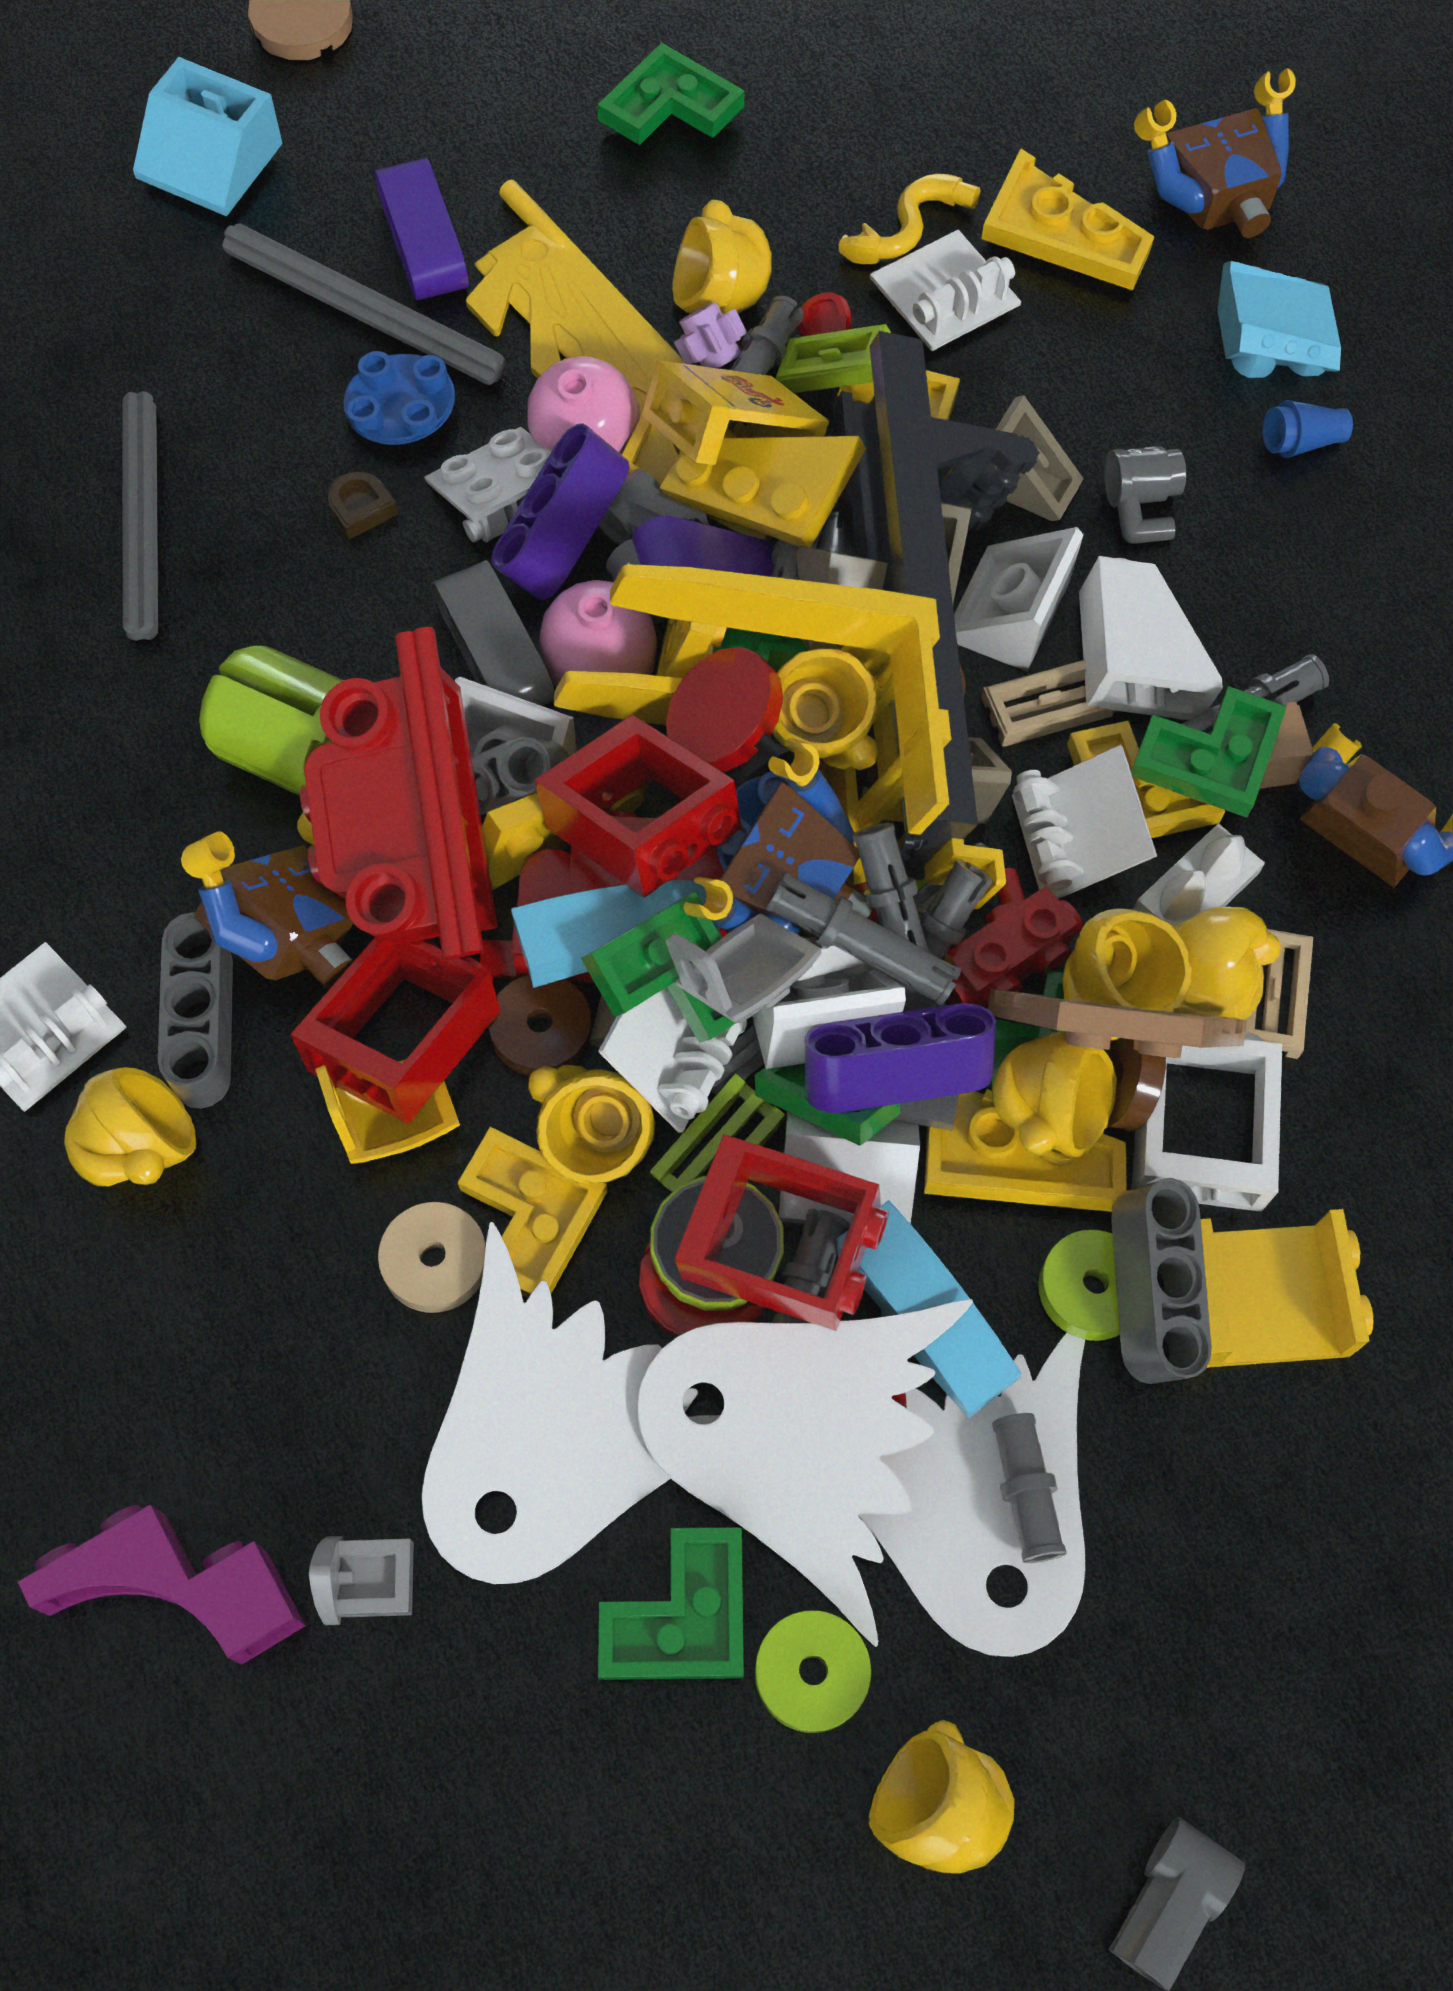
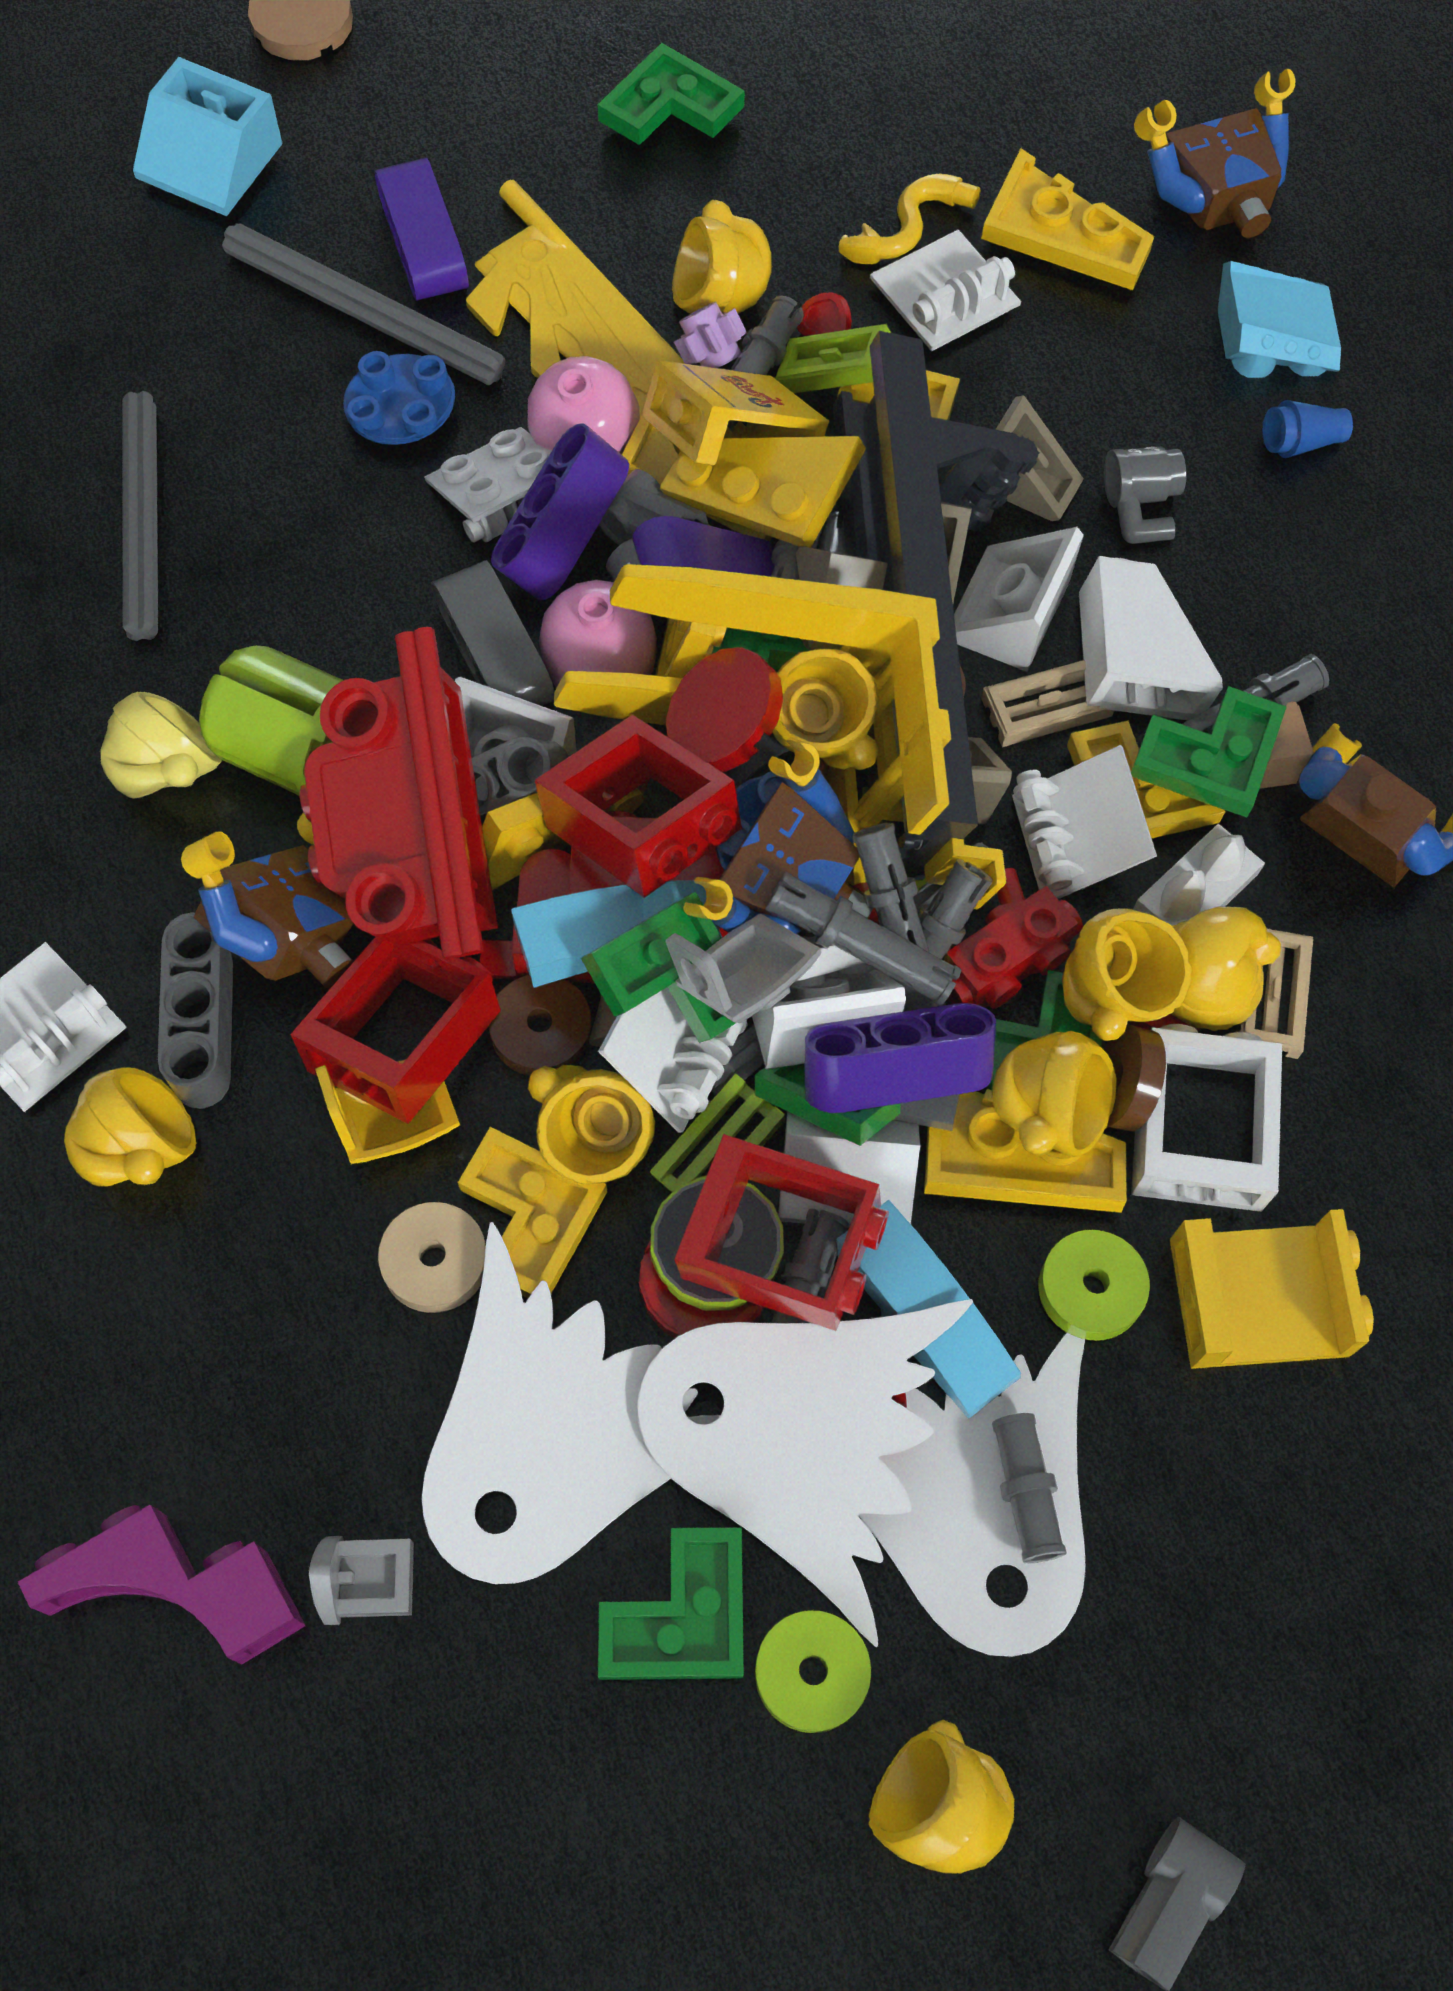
dark brown tile [328,472,398,540] -> none
medium nougat wing [988,989,1247,1058] -> none
dark grey beam [1111,1178,1212,1384] -> none
none -> light yellow piece [100,692,222,799]

